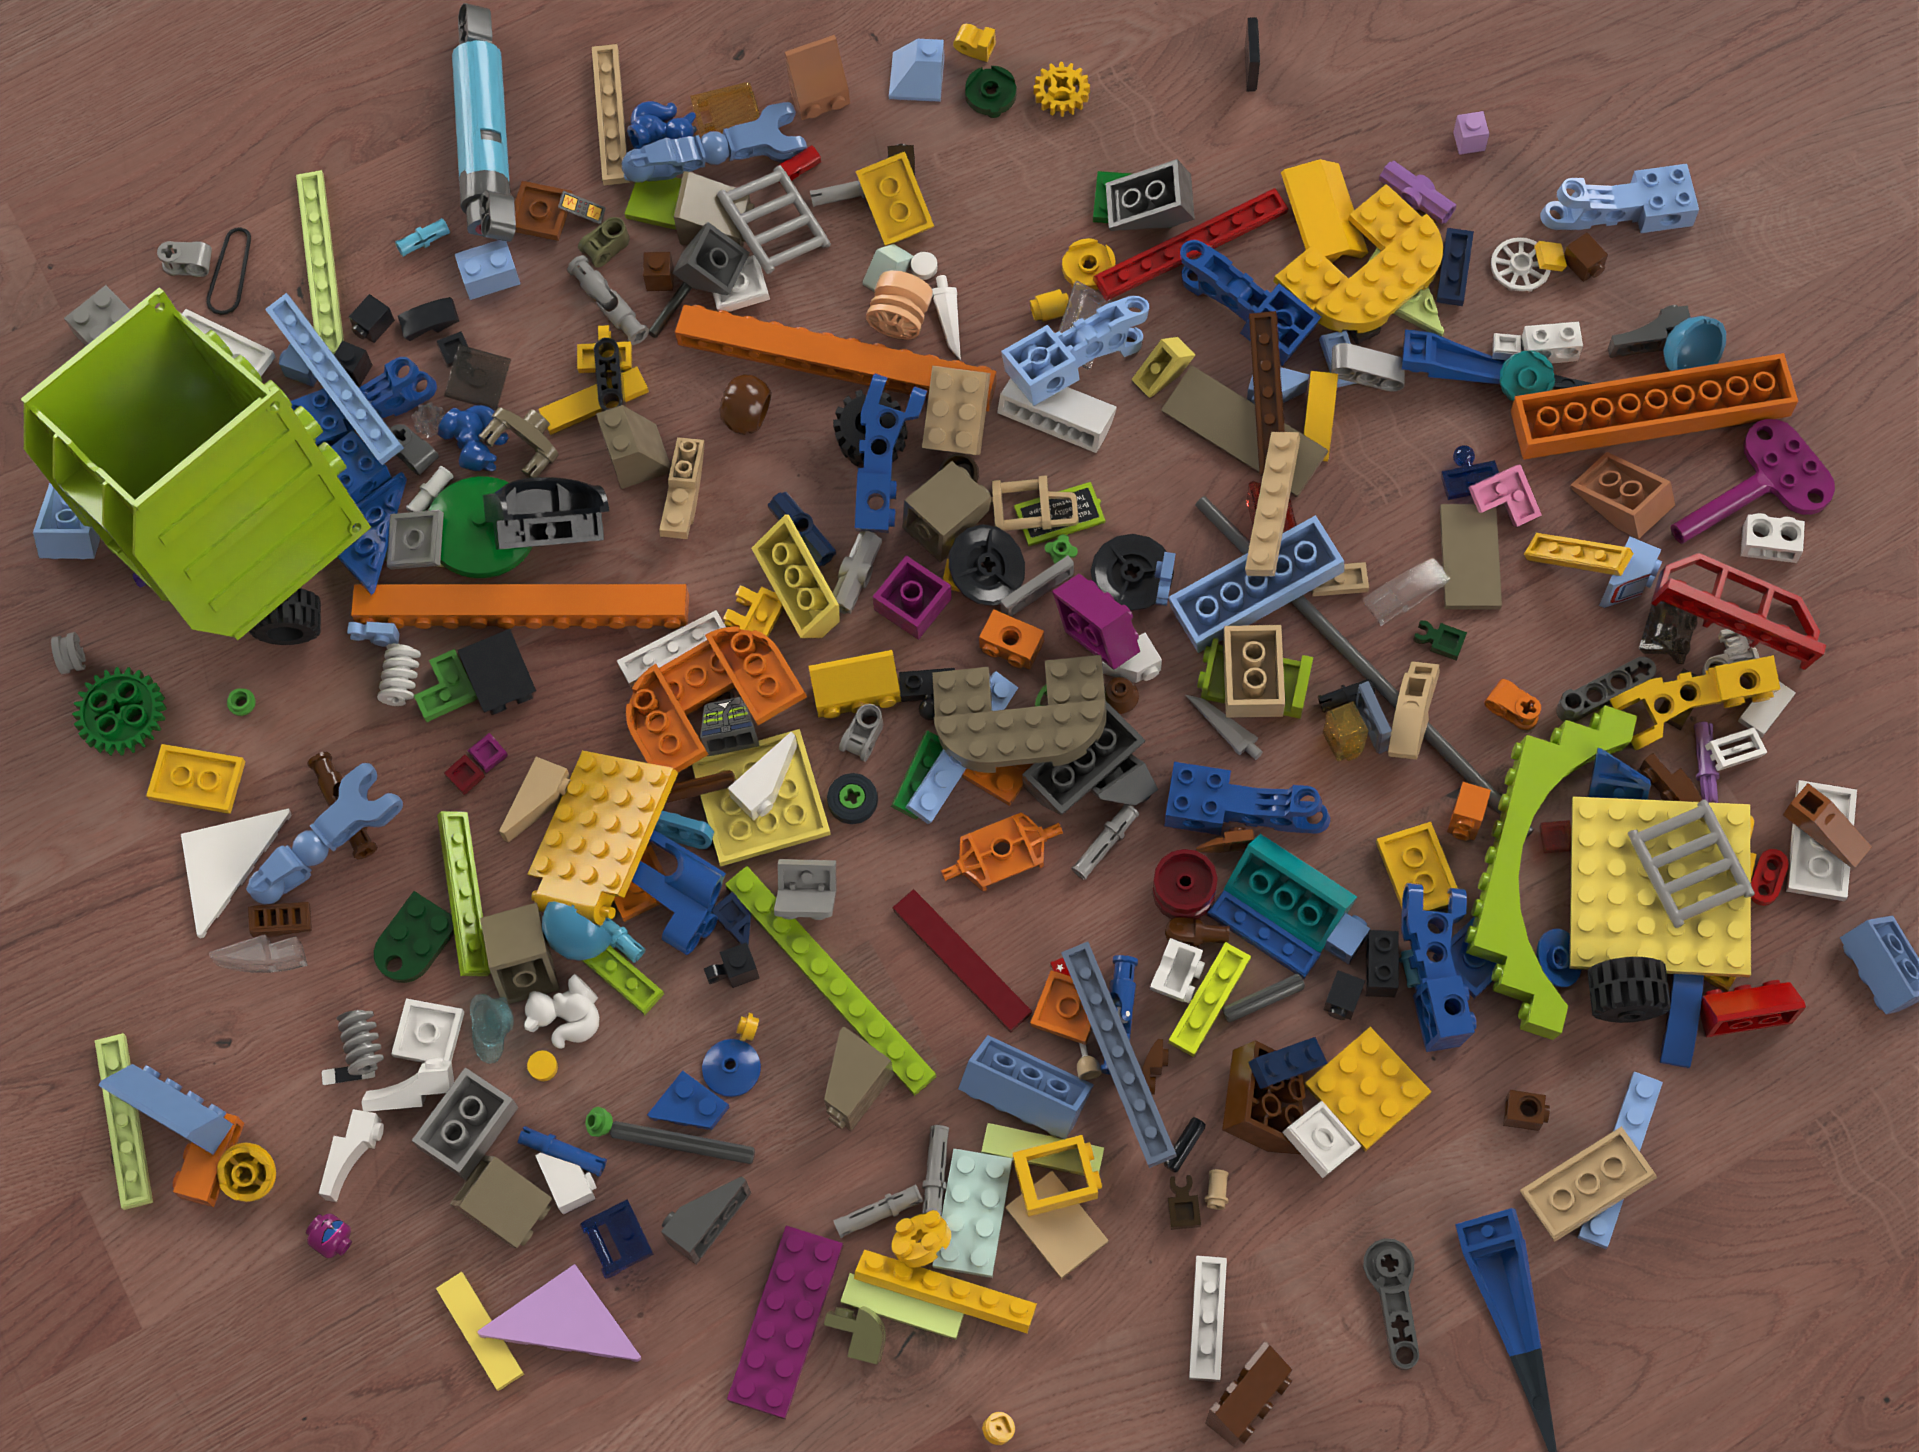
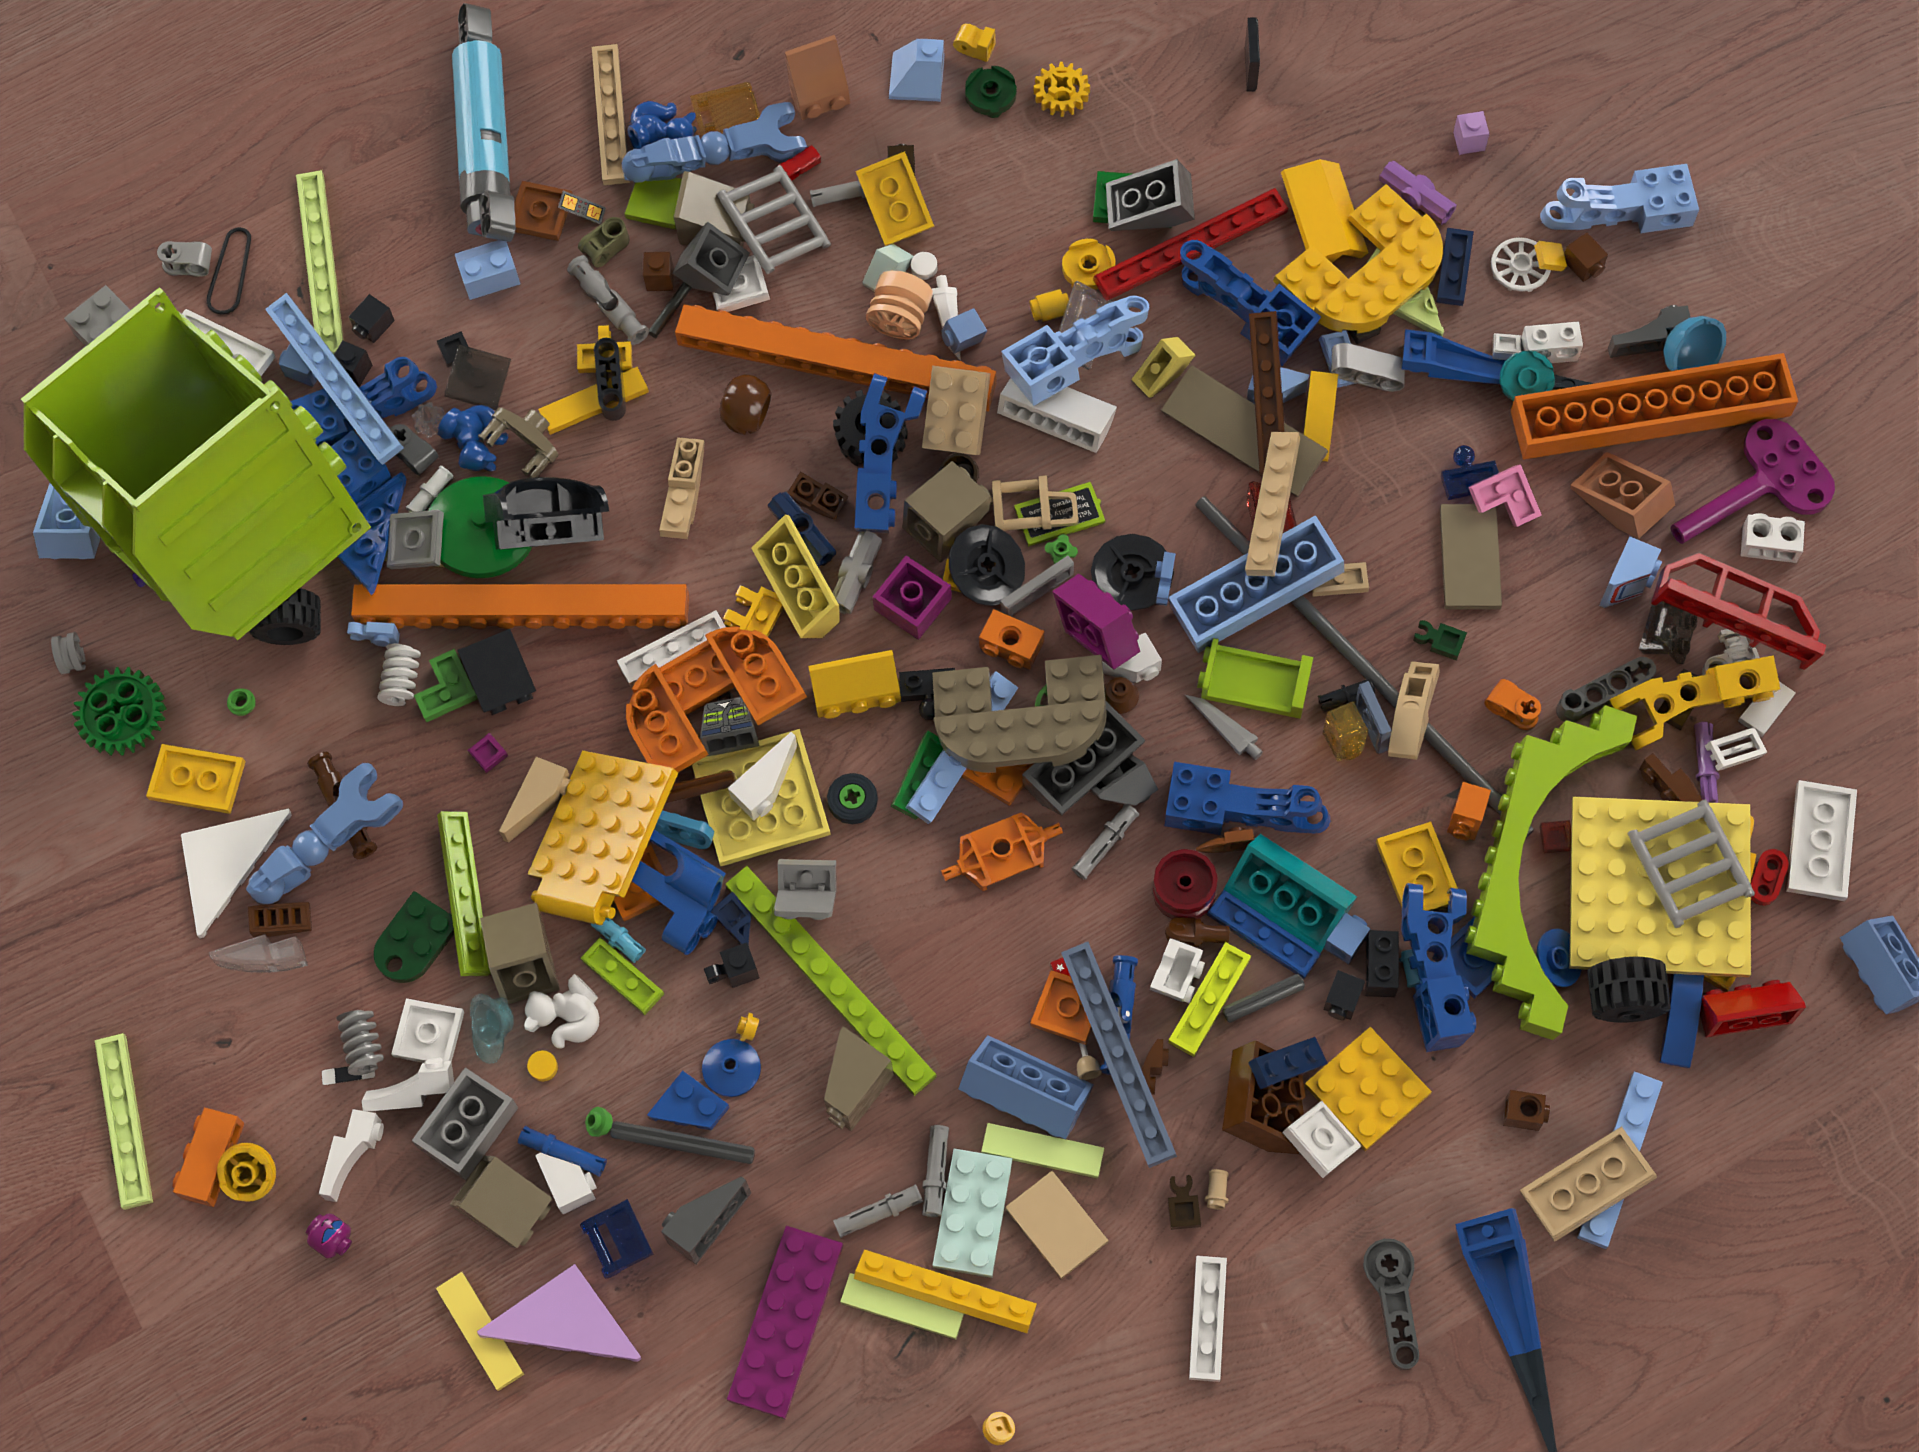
medium blue slope [98,1064,233,1155] -> none
medium azure pin [395,218,450,257] -> none
black slope [398,297,459,341] -> none
dark red plate [444,754,485,795] -> none
dark azure cylinder [542,901,612,961] -> none
dark tan slope [596,405,671,489] -> none
olive brick [824,1306,886,1365] -> none
light grey piece [839,704,884,762] -> none
dark red tile [892,889,1032,1033] -> none
yellow plate [892,1210,951,1268] -> none
yellow window [1013,1135,1102,1217] -> none
black axle [1164,1117,1206,1173] -> none
reddish brown wedge [1205,1341,1292,1447] -> none
tan brick [1223,625,1285,718] -> none
clear slope [1363,558,1450,626] -> none
yellow tile [1524,533,1634,576] -> none
blue wing [1587,748,1651,800] -> none
dark orange slope [1783,783,1872,870] -> none
none -> reddish brown slope [787,471,849,520]
none -> medium blue brick [941,308,987,354]

